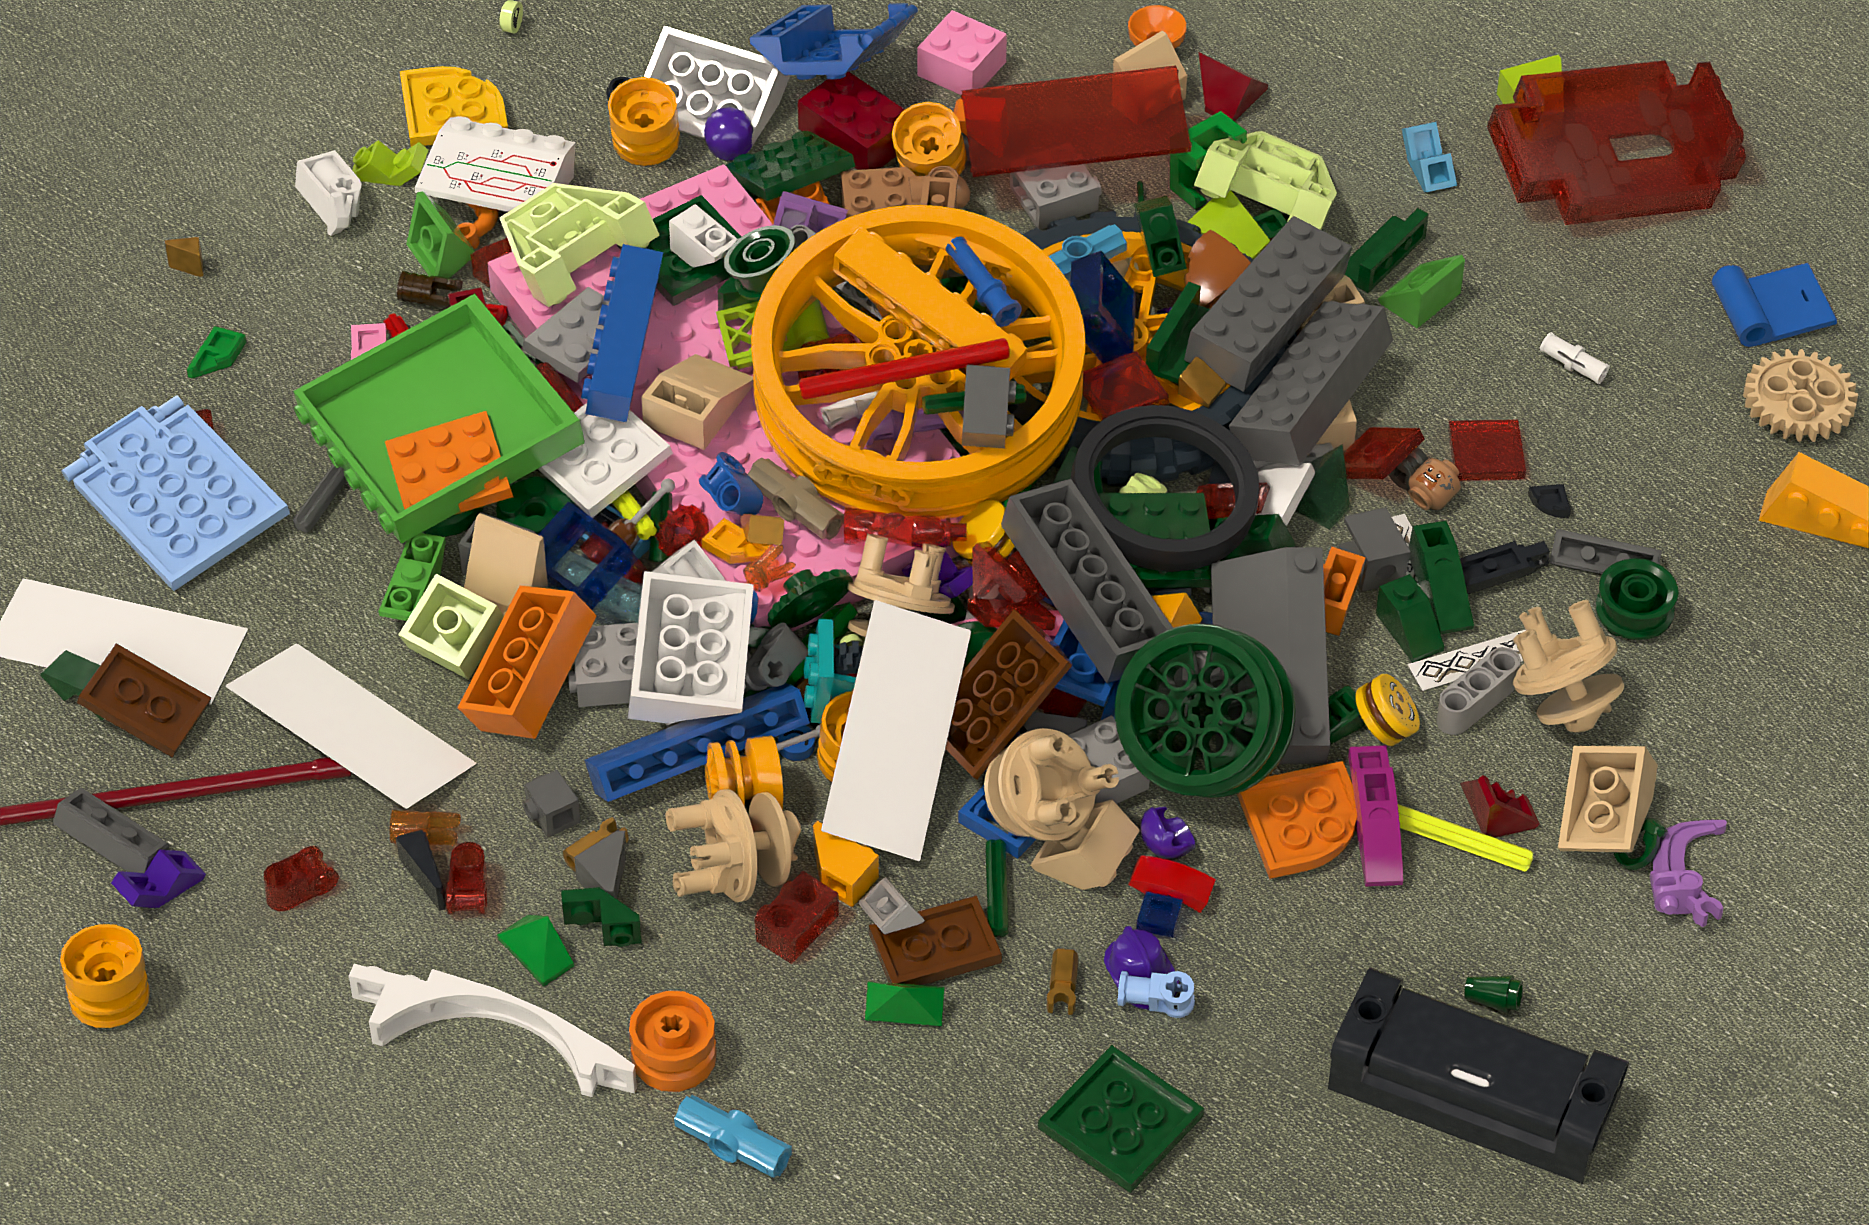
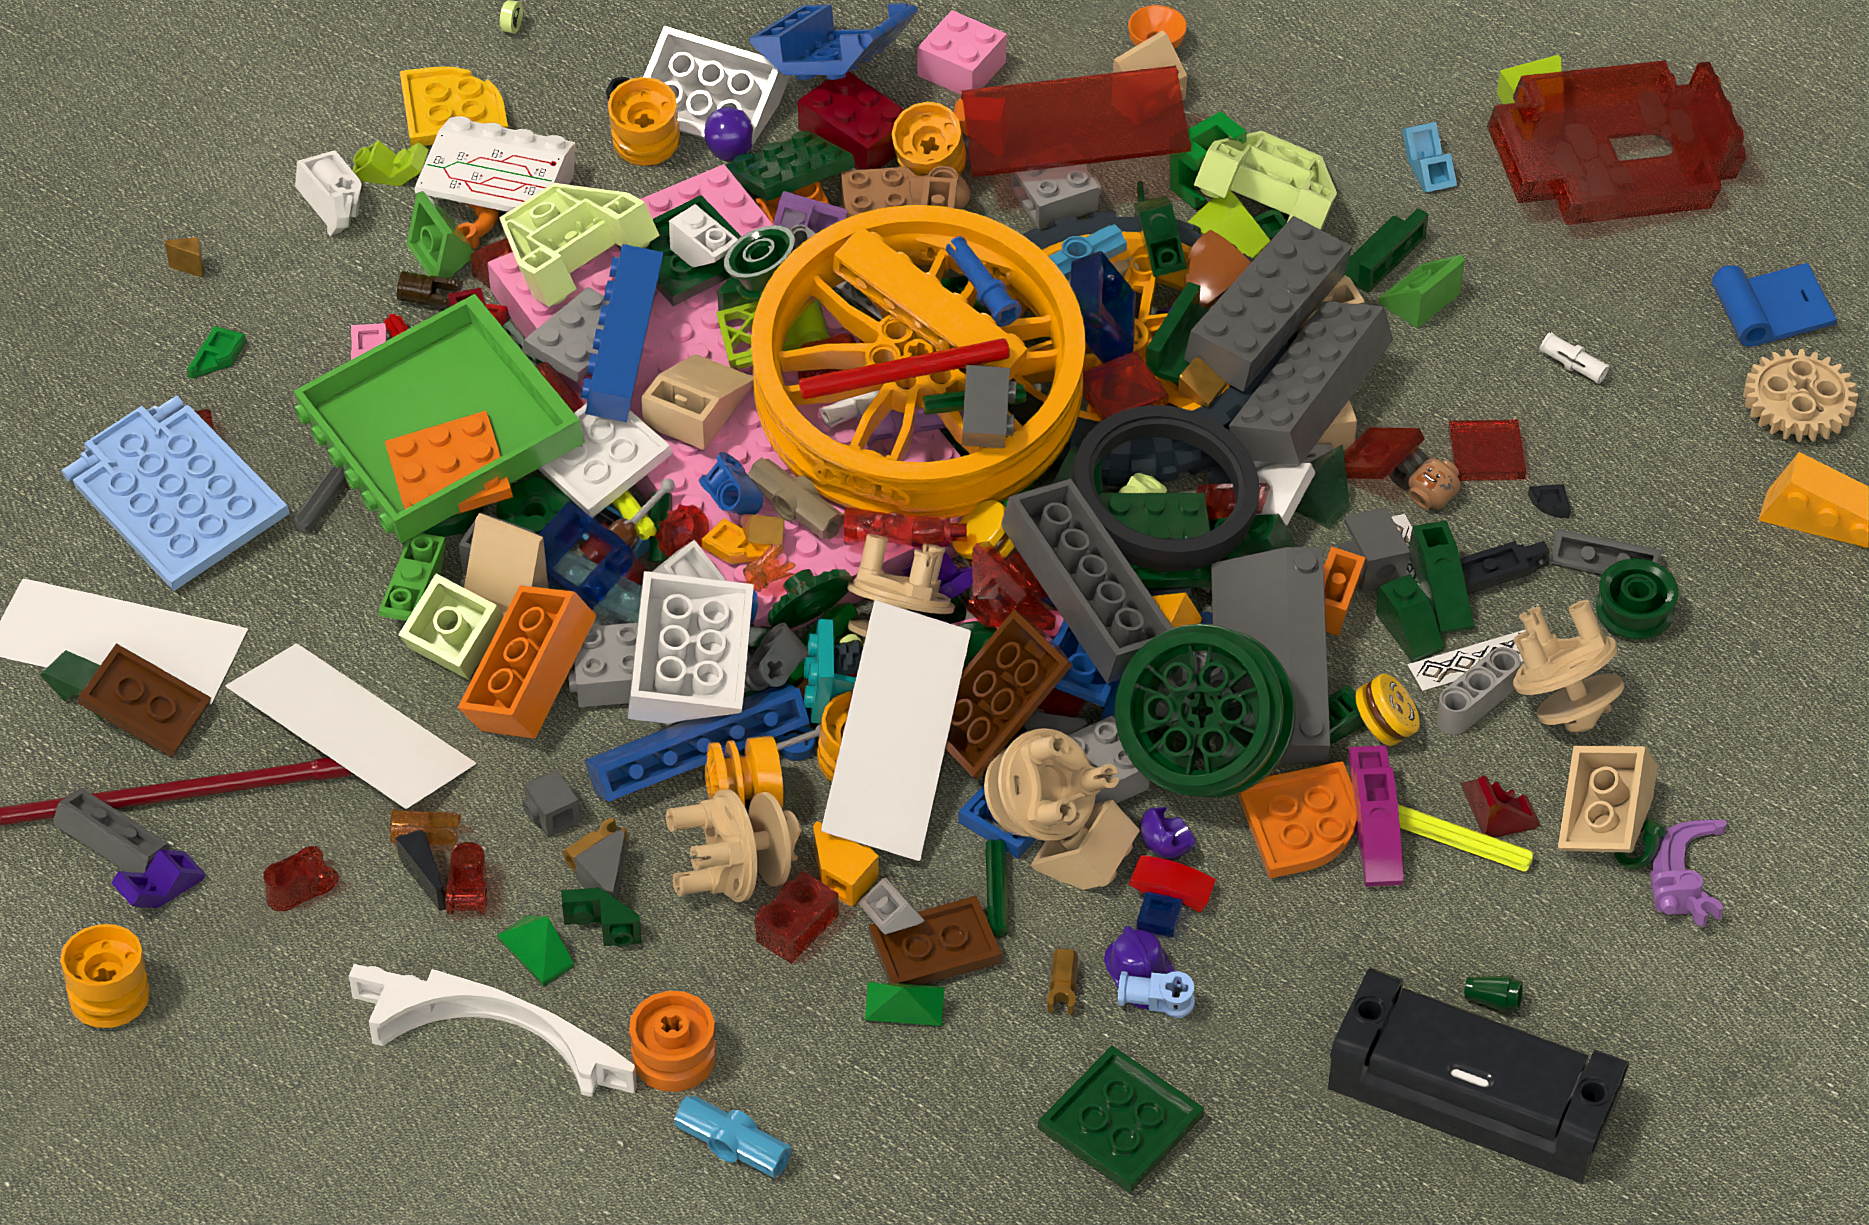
dark red slope [1198,52,1268,121] -> none

